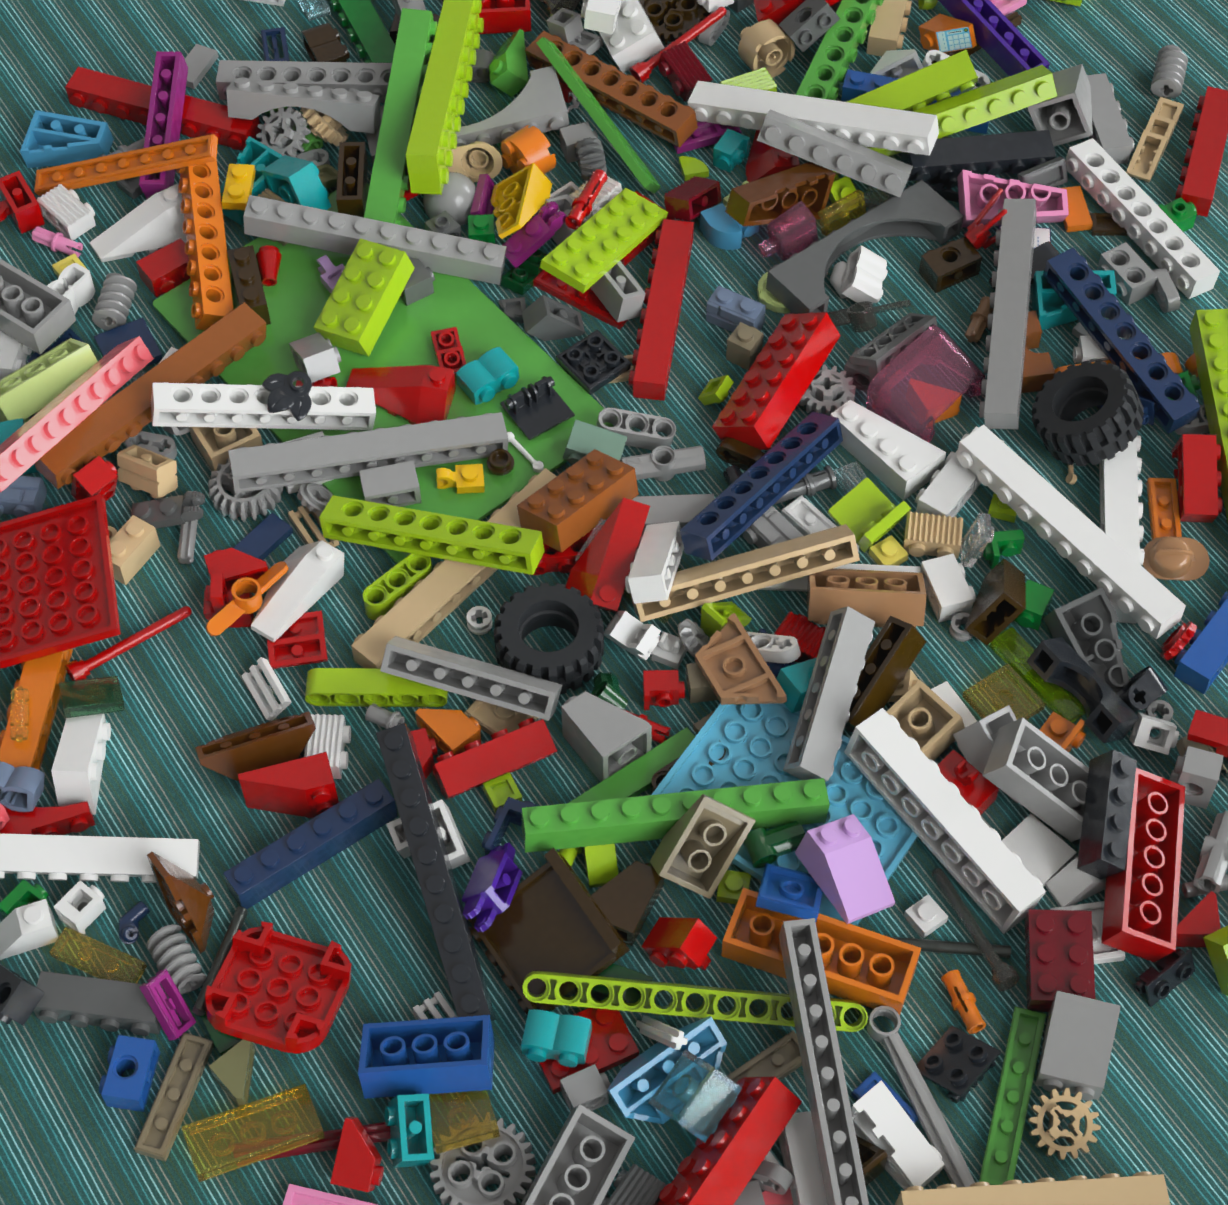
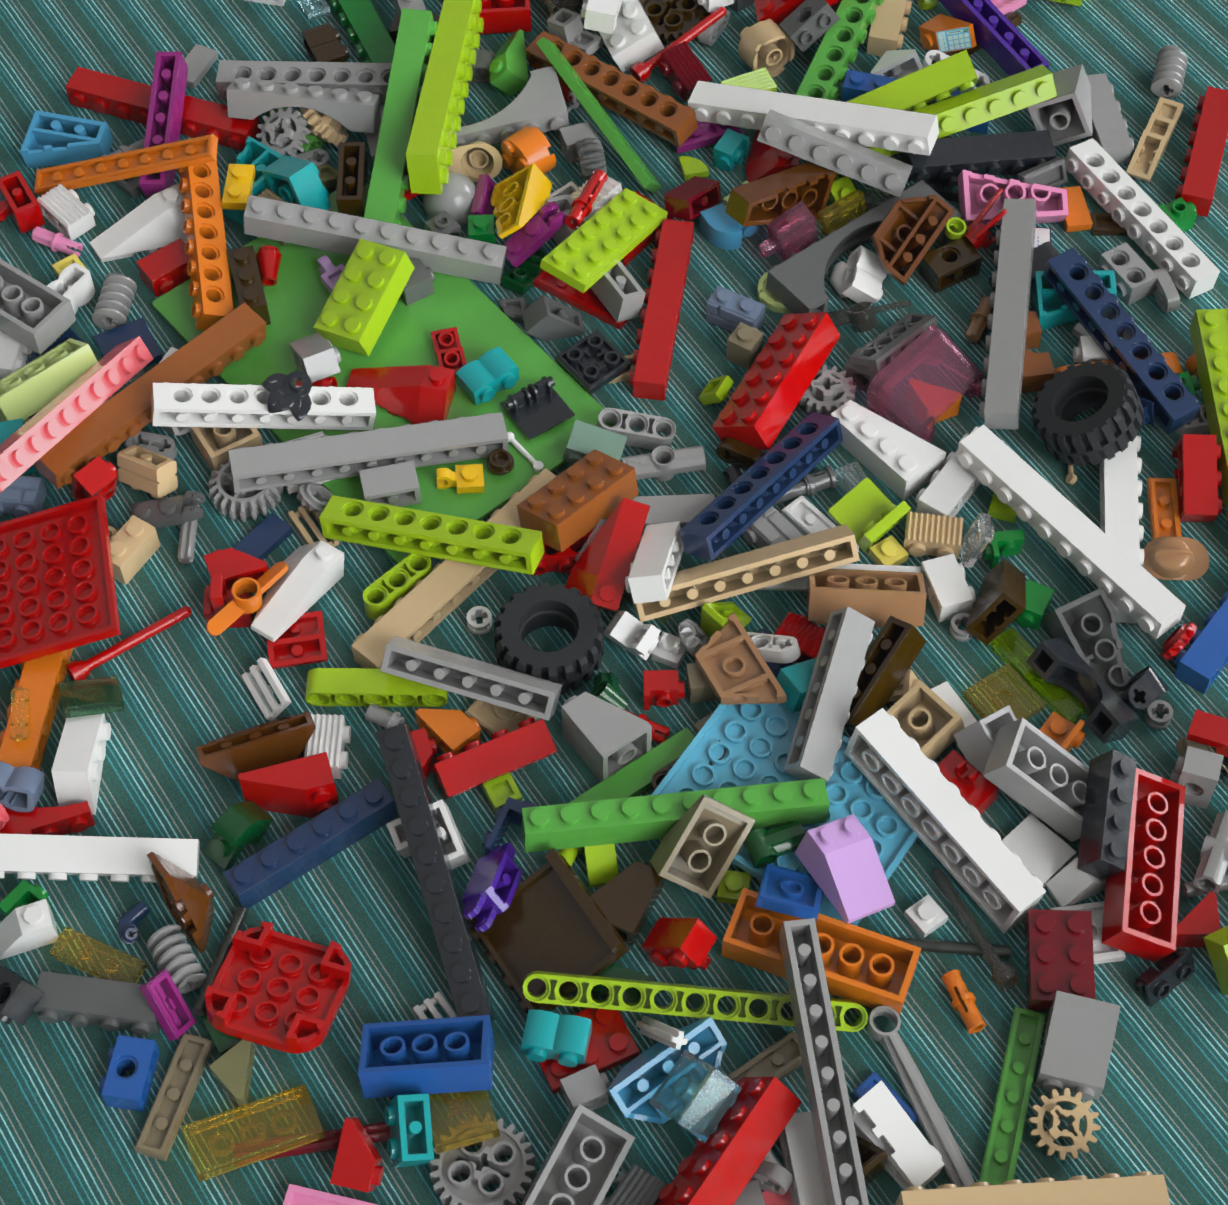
white brick [54,881,106,937] -> none
dark blue tile [261,27,290,61] -> none
black hinge [916,1026,1001,1104] -> none
white brick [1129,712,1179,755] -> none
none -> dark green brick [204,801,273,870]
none -> reddish brown wedge [871,194,955,285]
none -> lime hinge [944,217,967,240]

